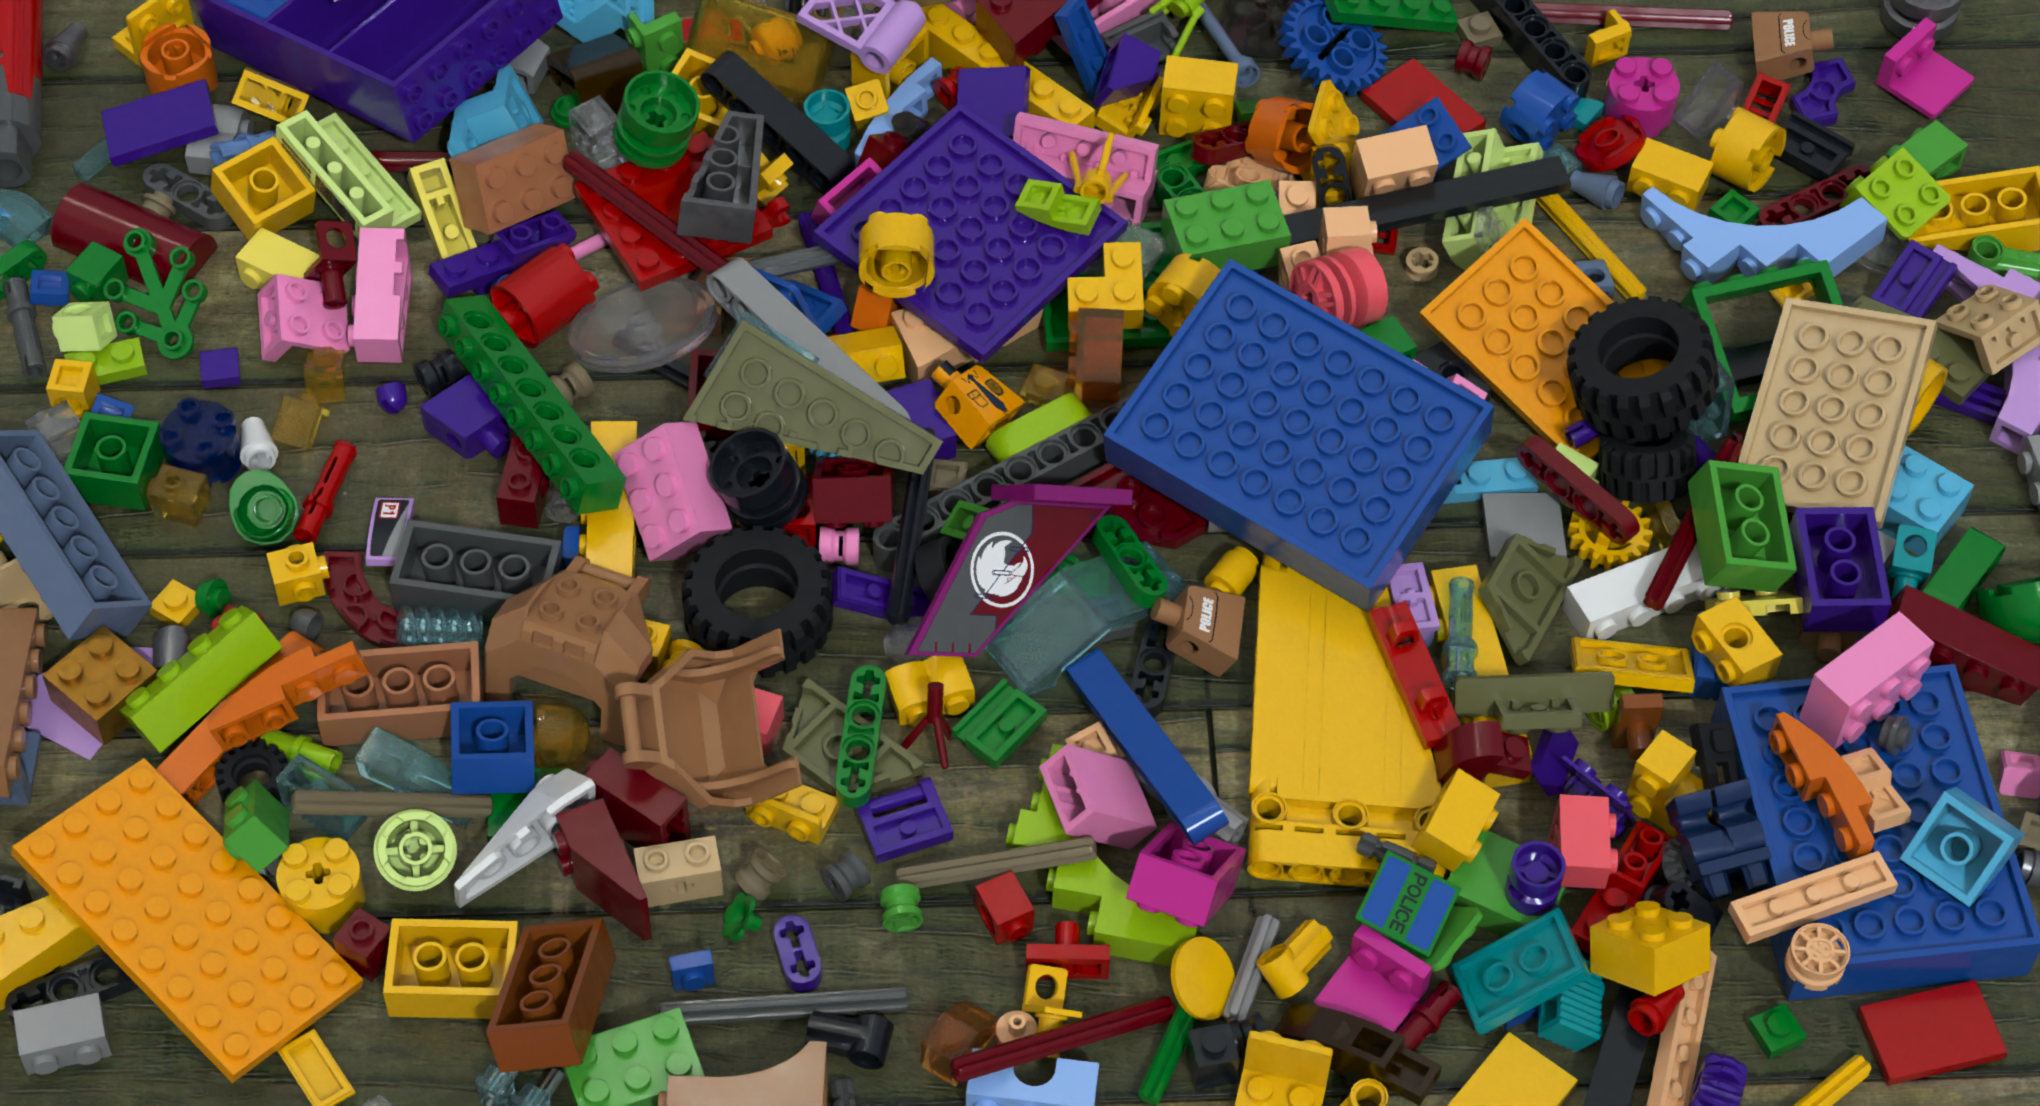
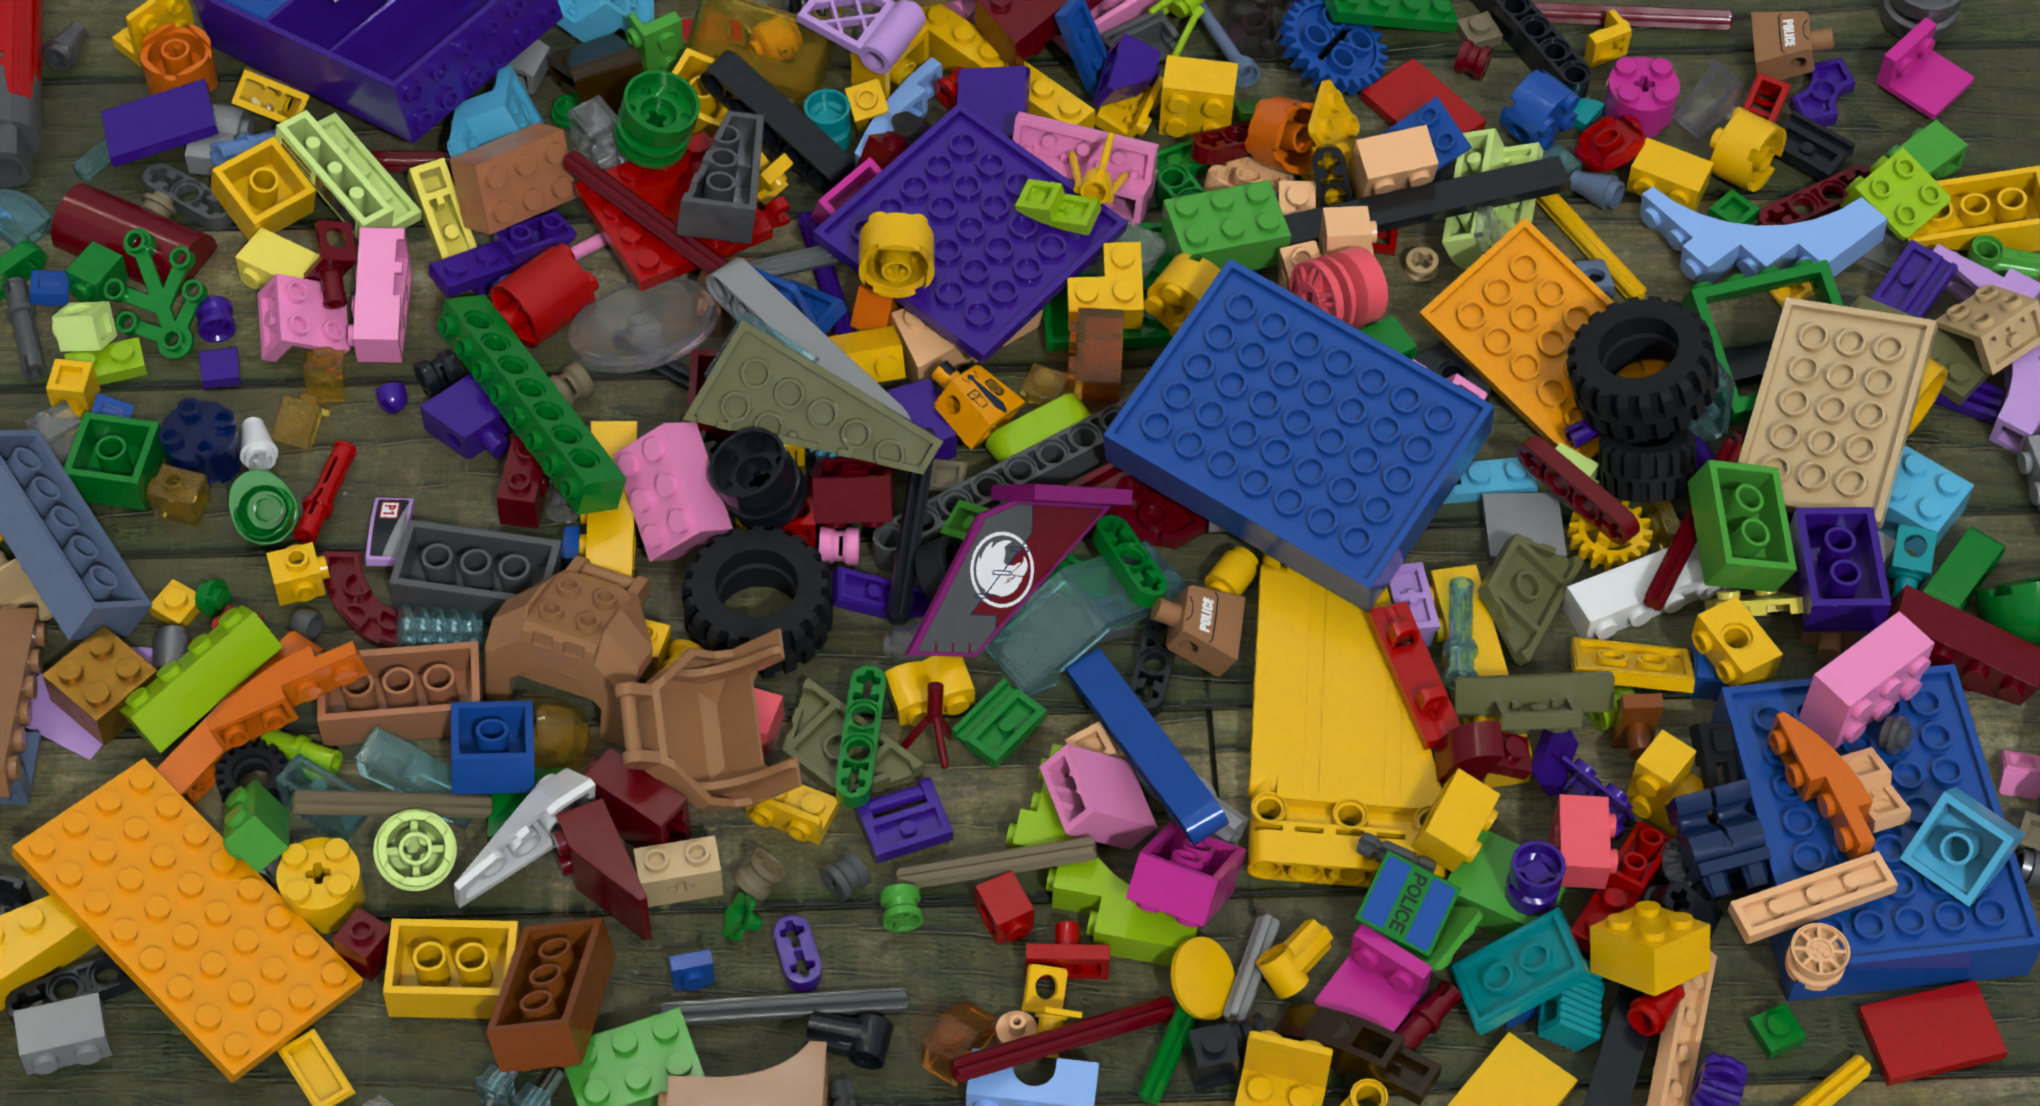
none -> dark purple wheel [196,296,236,343]

